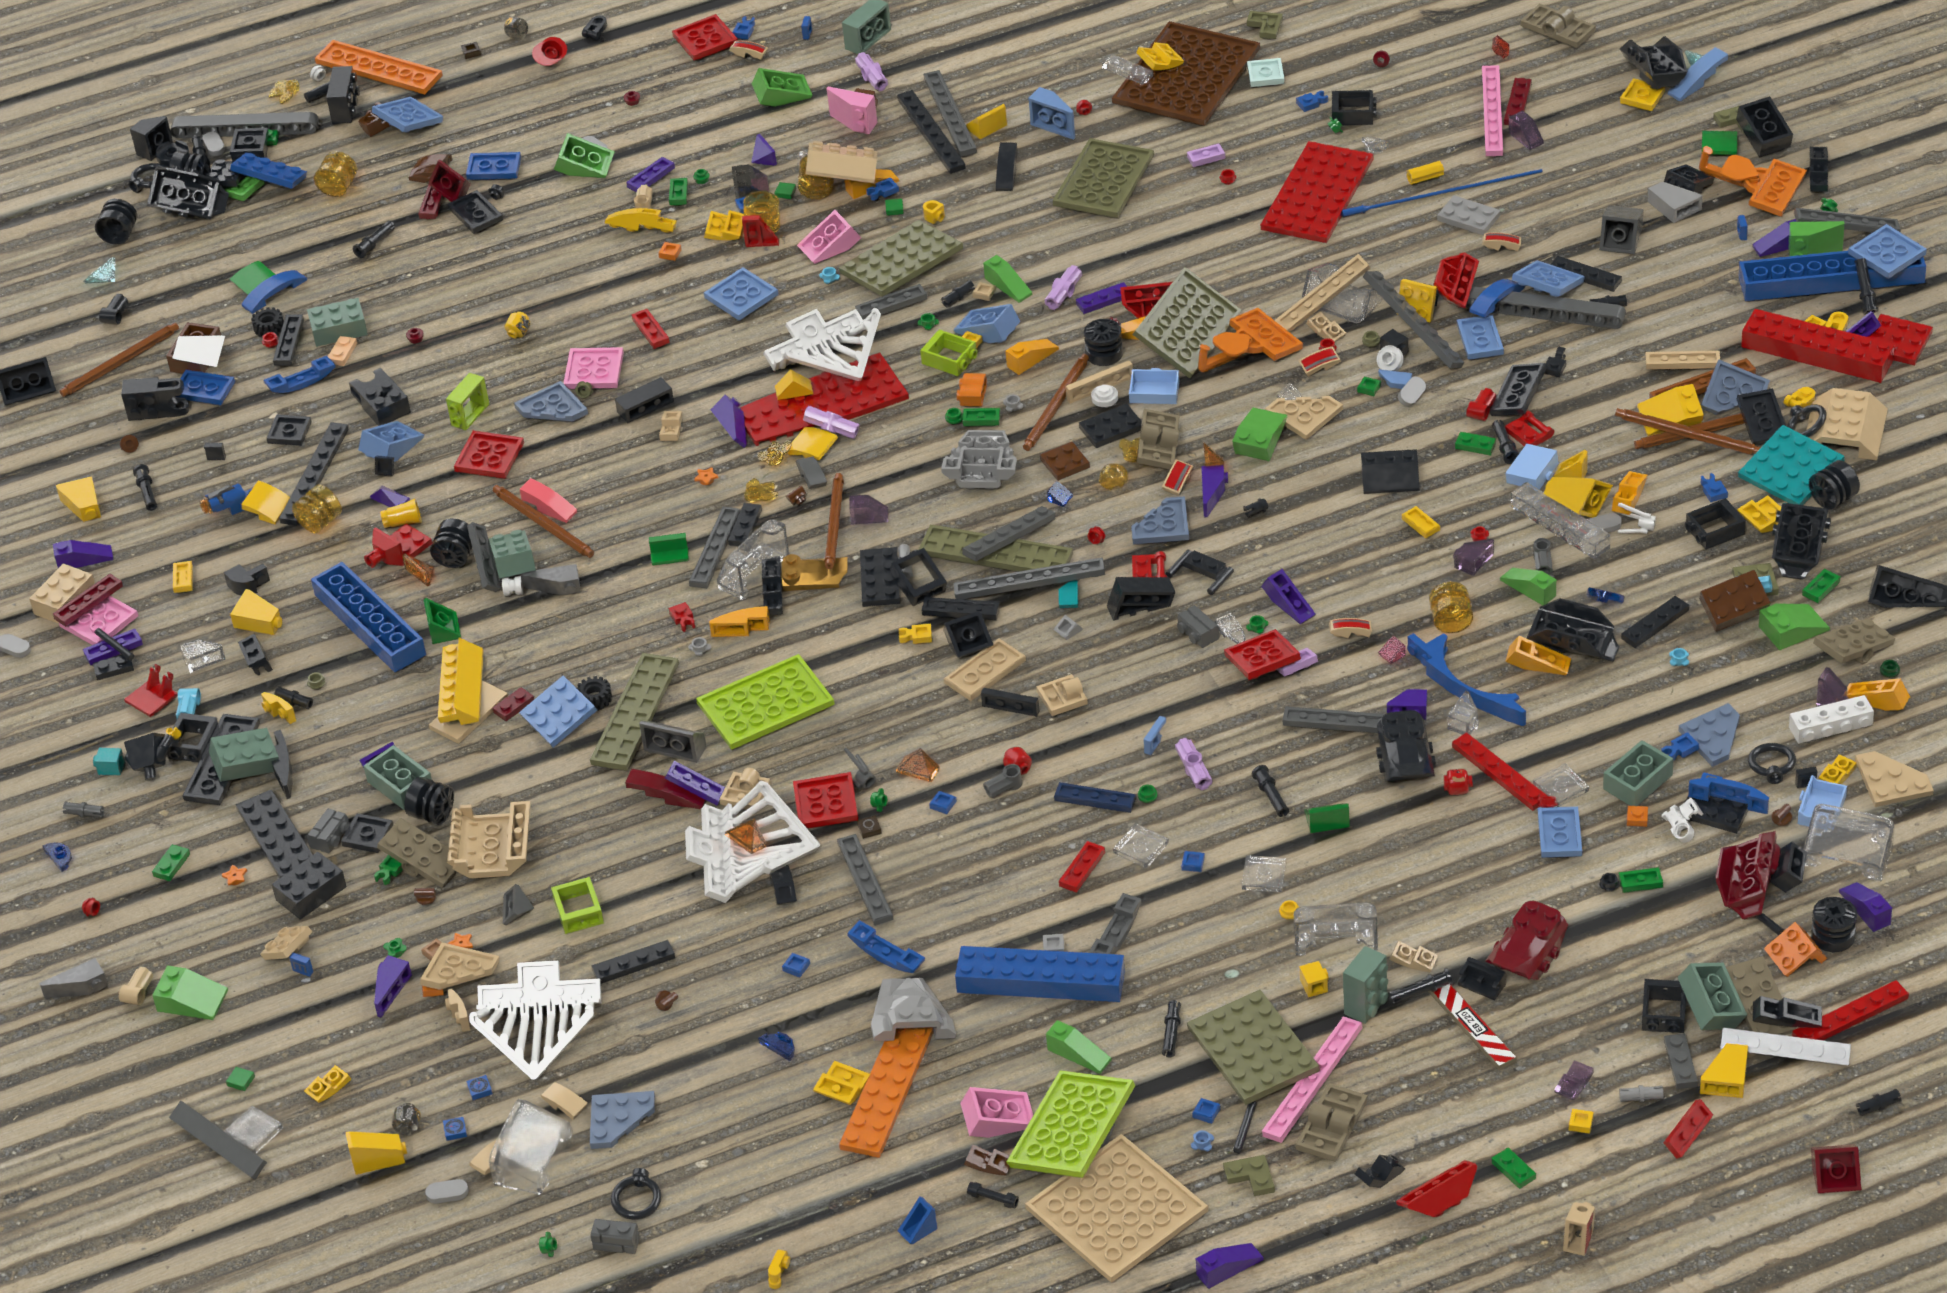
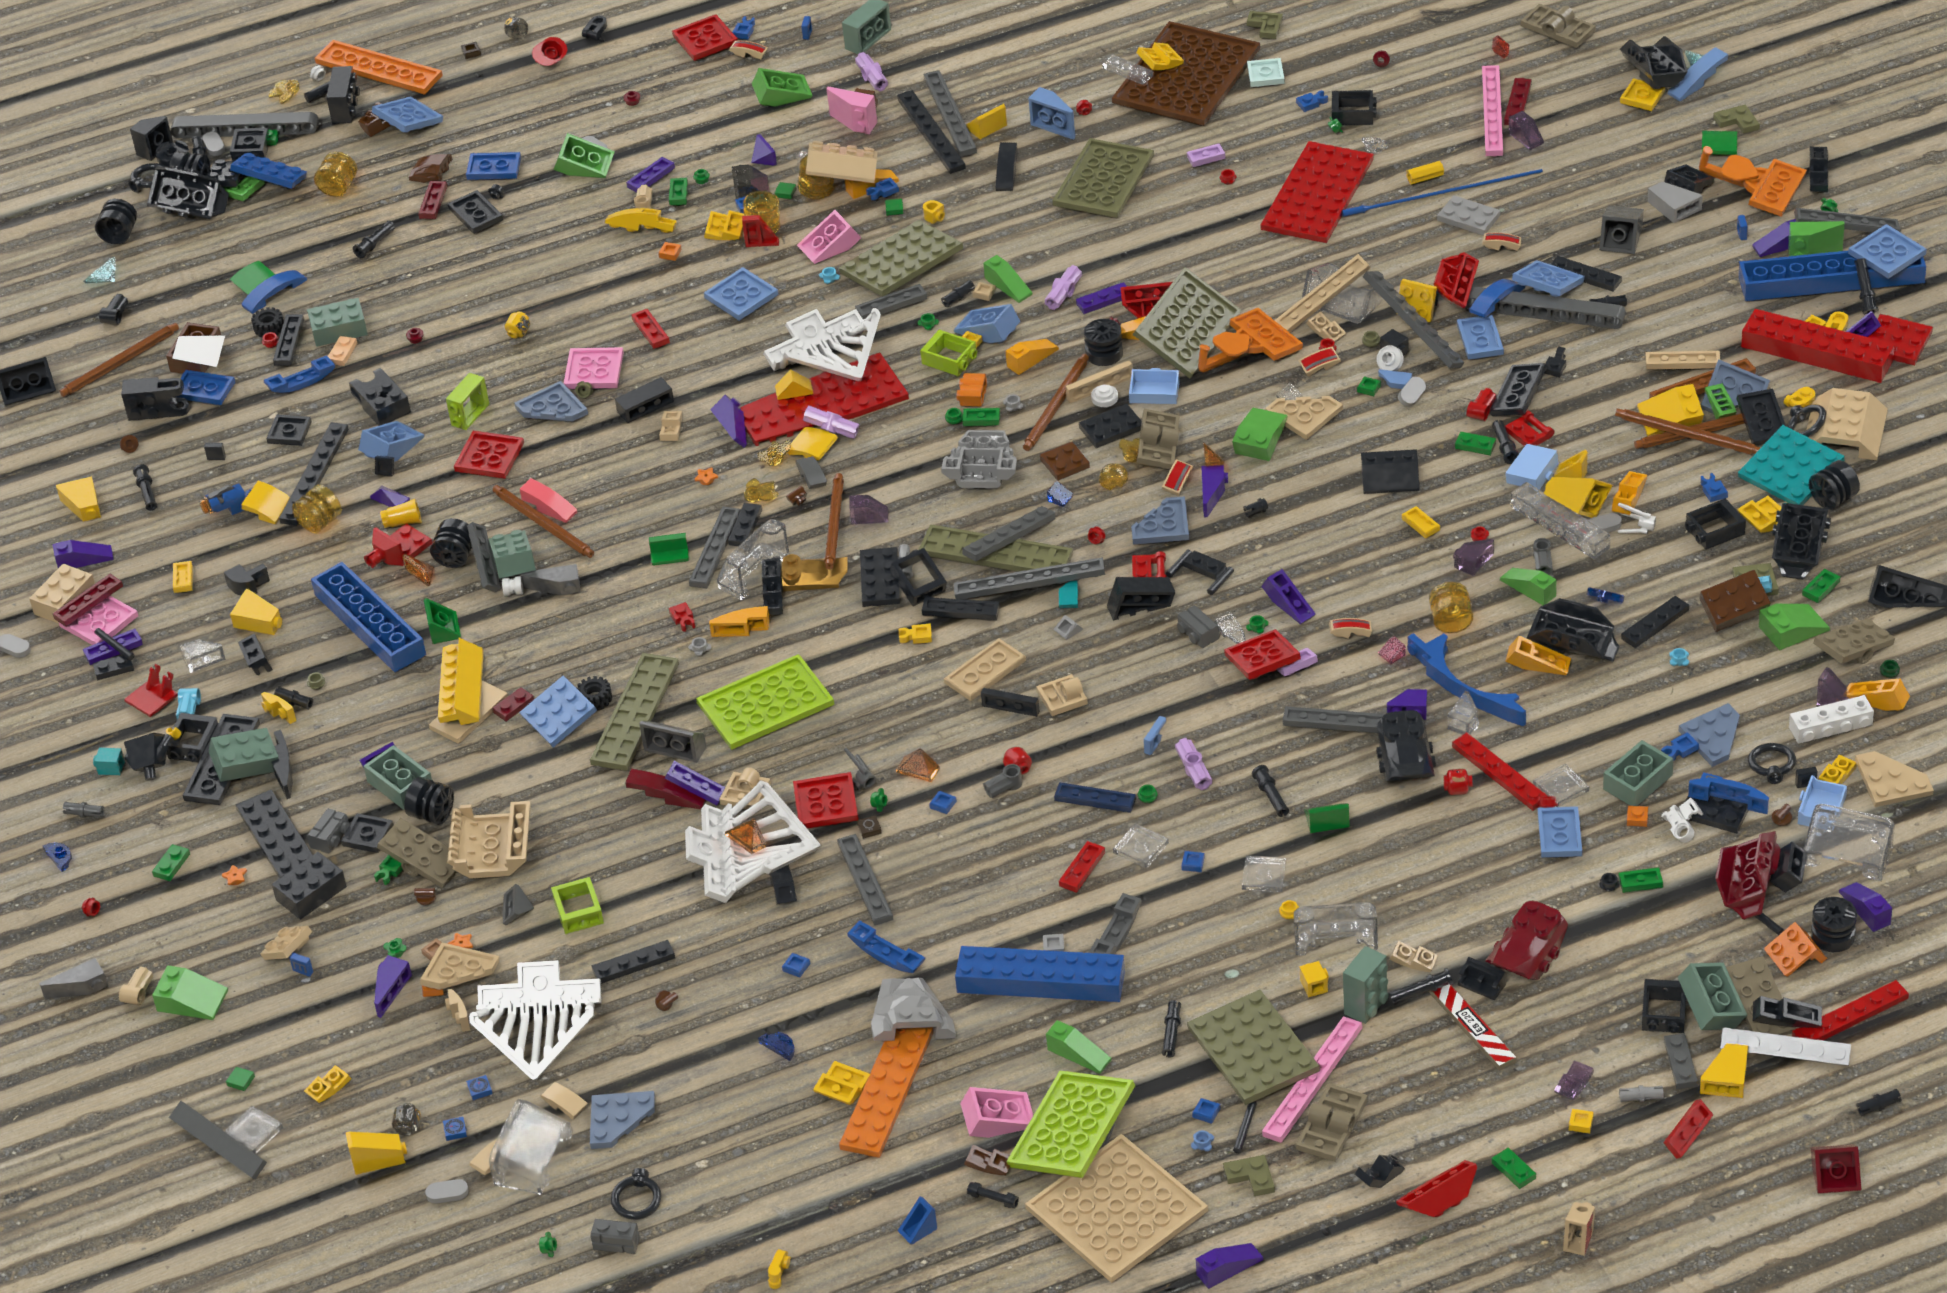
dark red slope [428,159,471,202] -> none
black slope [943,611,994,658] -> none
black brick [1736,96,1793,158] -> none
none -> bright green slope [1705,383,1737,419]

